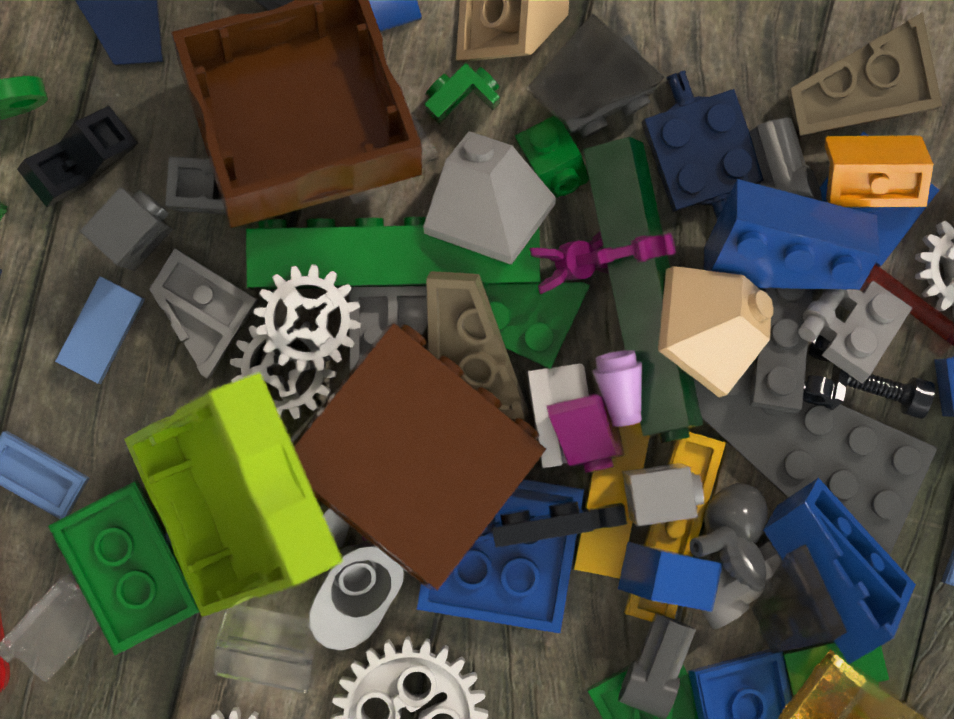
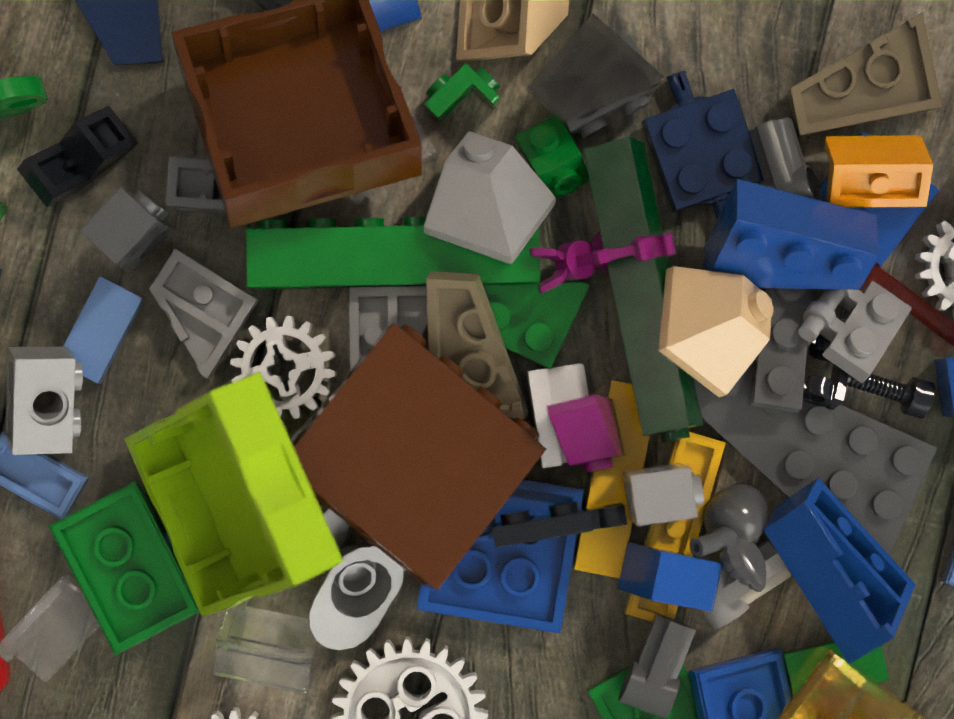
white gear [254,265,361,372] -> none
lavender cone [593,350,642,426] -> none
clear smoke wing [752,544,847,653] -> none
none -> light grey brick [5,347,83,455]

